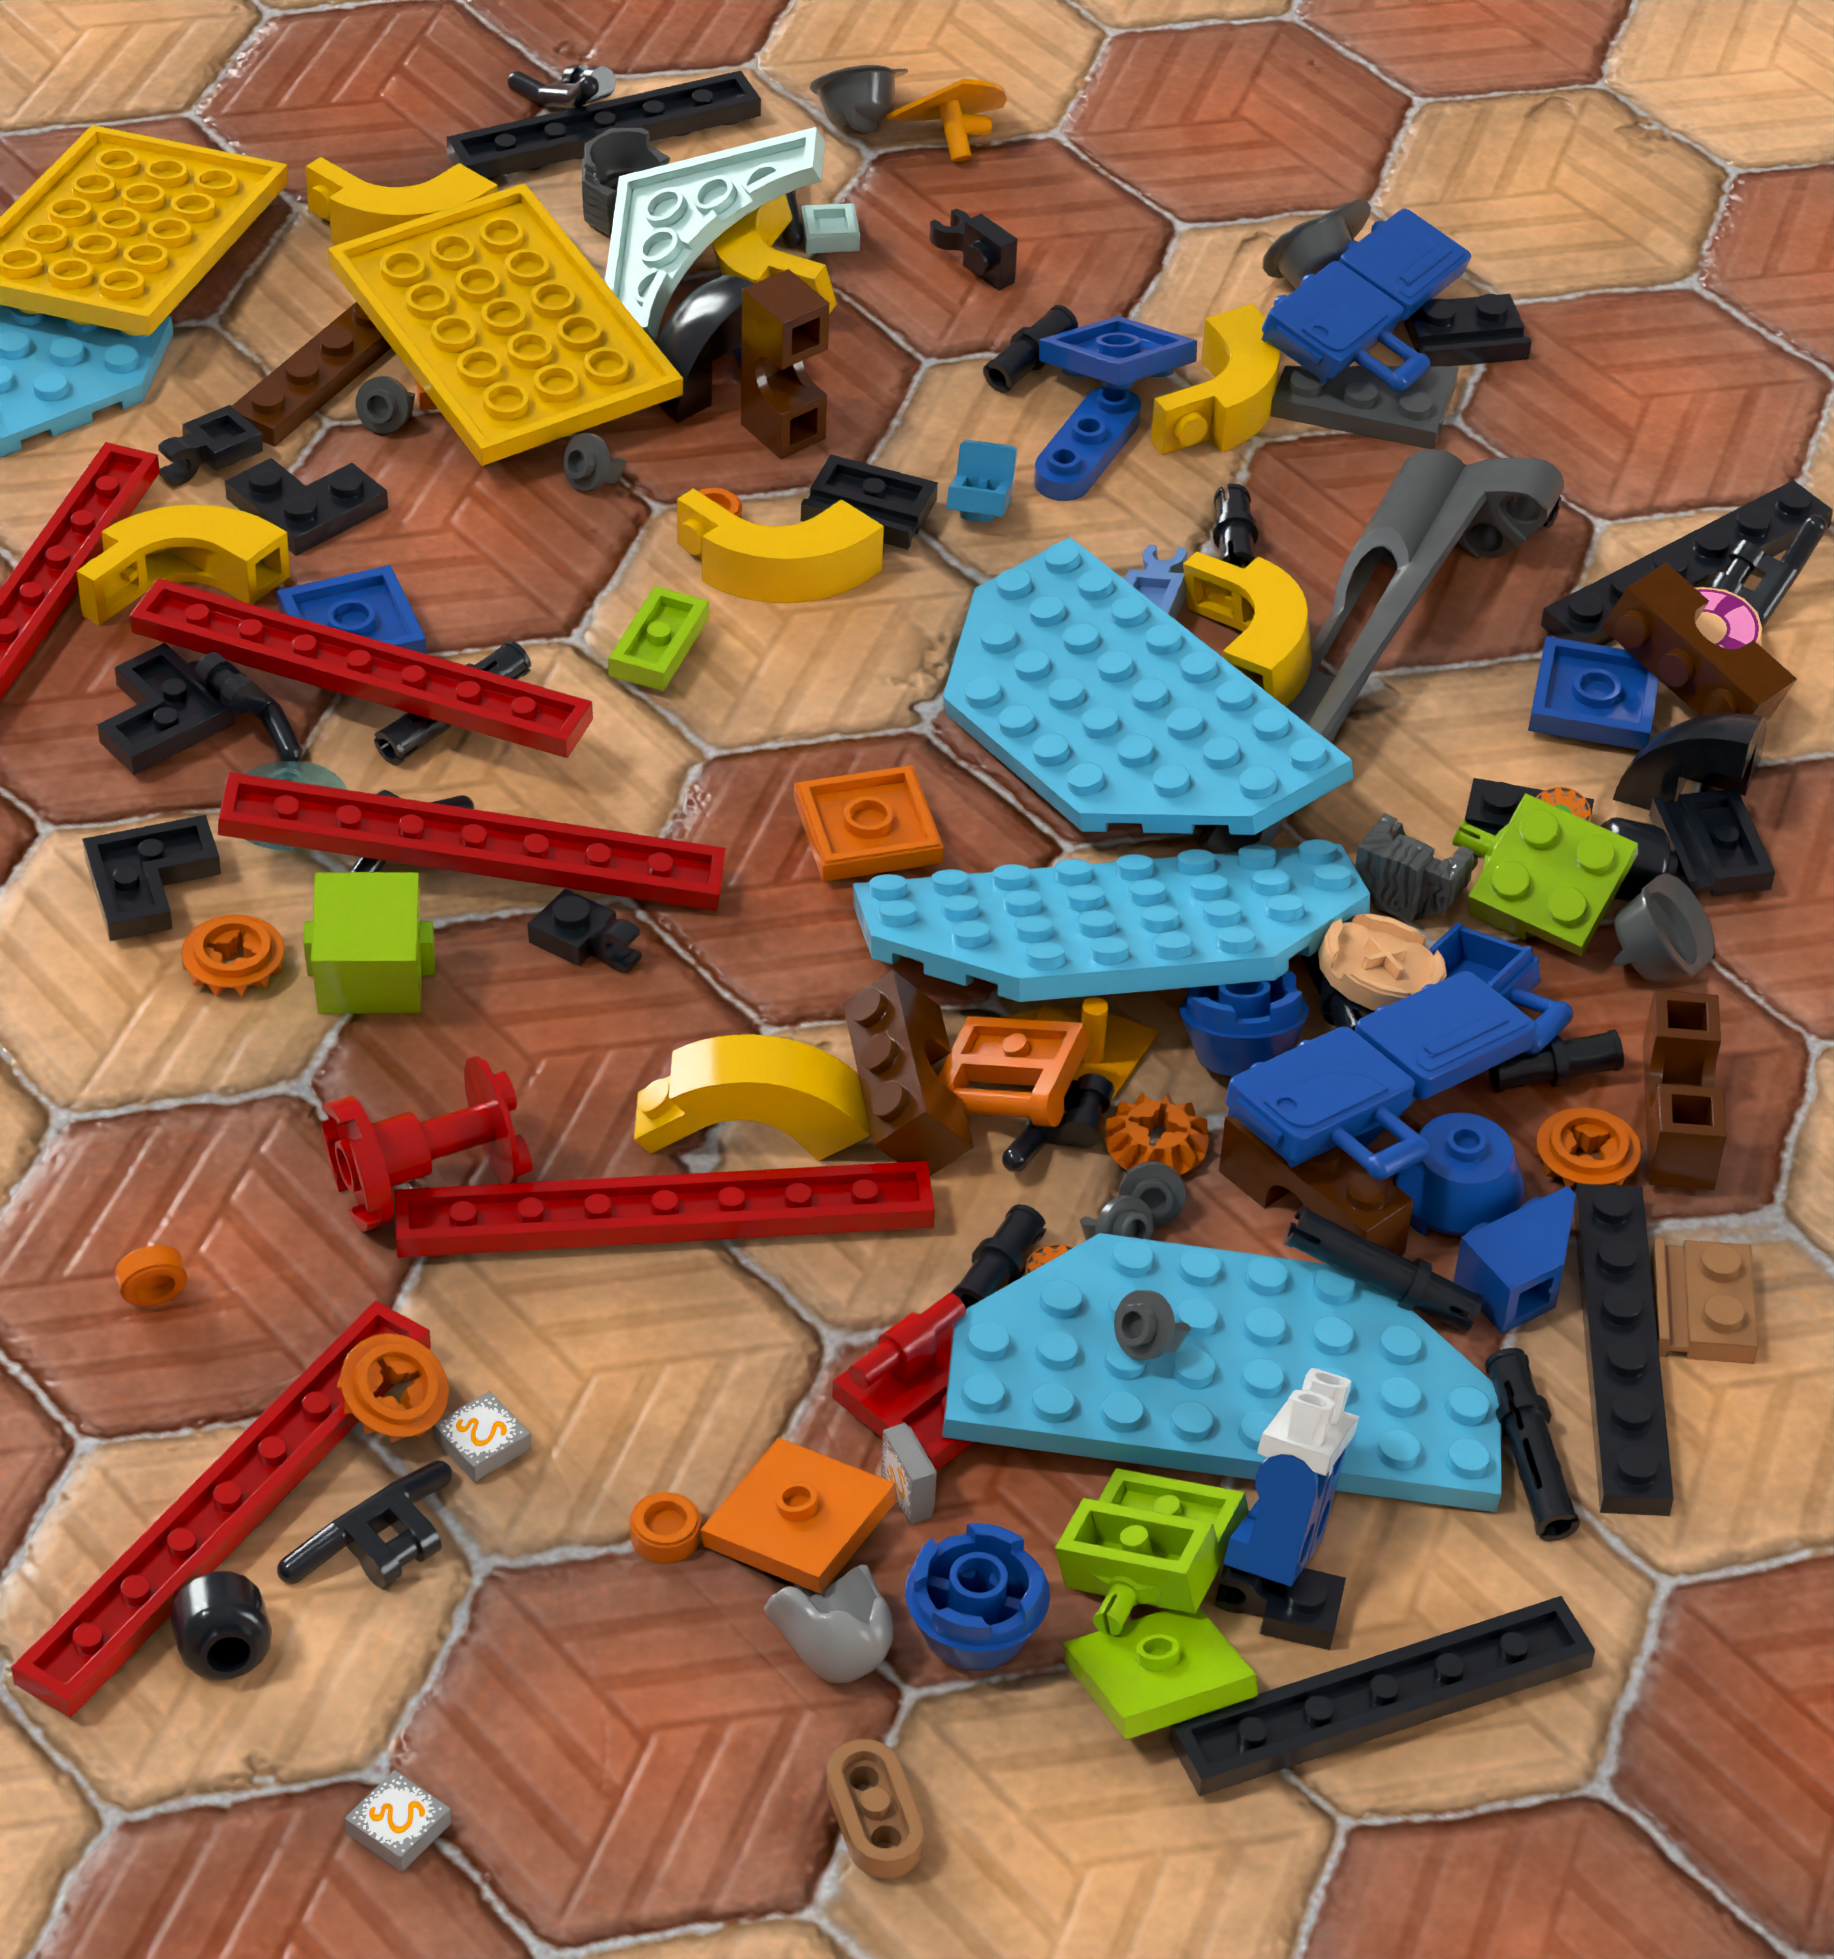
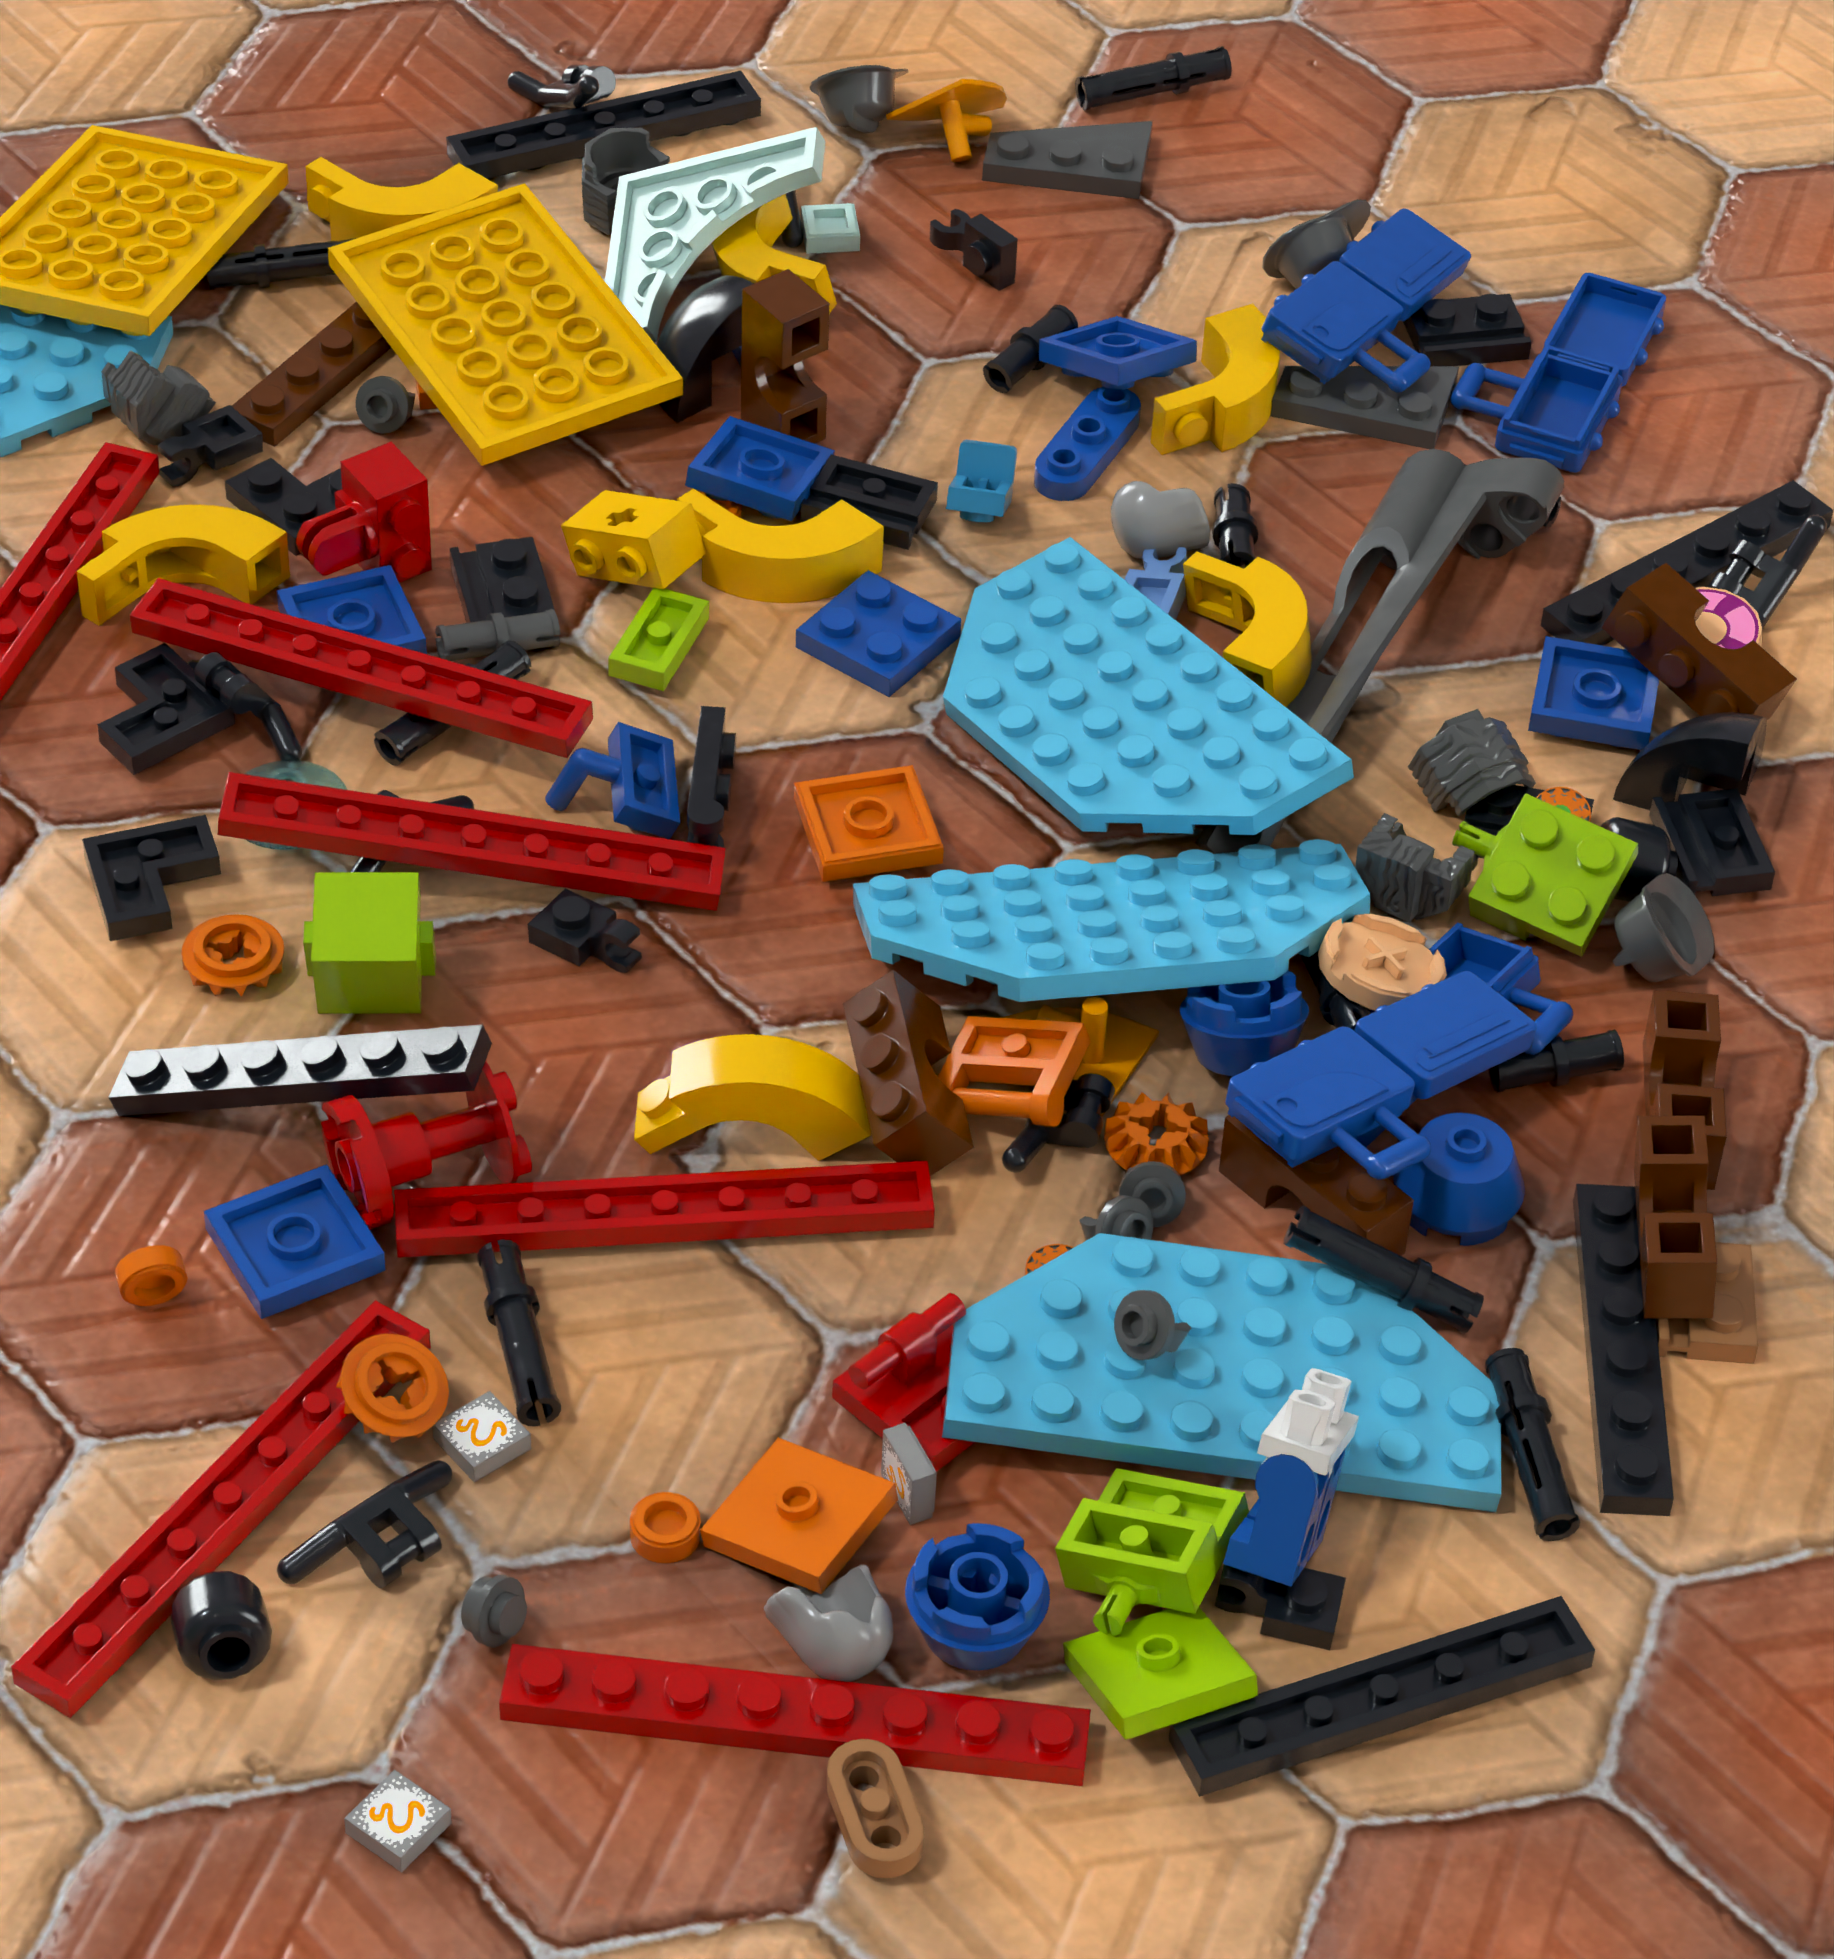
dark grey plate [563,433,627,491] -> none
black pin [951,1204,1047,1309] -> none
blue slope [1454,1186,1576,1334] -> none
orange gear [1535,1107,1641,1188] -> none
none -> dark grey hair [101,351,216,446]
none -> black plate [108,1024,492,1116]
none -> blue plate [204,1164,386,1319]
none -> black pin [207,238,356,290]
none -> red brick [296,441,432,583]
none -> dark grey pin [435,609,560,661]
none -> black plate [450,537,555,623]
none -> dark grey plate [461,1575,527,1648]
none -> black pin [477,1239,561,1426]
none -> red plate [499,1644,1091,1787]
none -> blue plate [545,722,680,839]
none -> yellow brick [561,490,707,590]
none -> blue plate [685,416,835,521]
none -> black plate [687,706,736,848]
none -> blue plate [796,570,961,697]
none -> dark grey wing [982,121,1153,199]
none -> black pin [1075,46,1232,111]
none -> light grey hair [1111,481,1210,559]
none -> dark grey hair [1408,709,1536,816]
none -> blue piece [1450,273,1666,473]
none -> reddish brown arch [1634,1116,1717,1318]

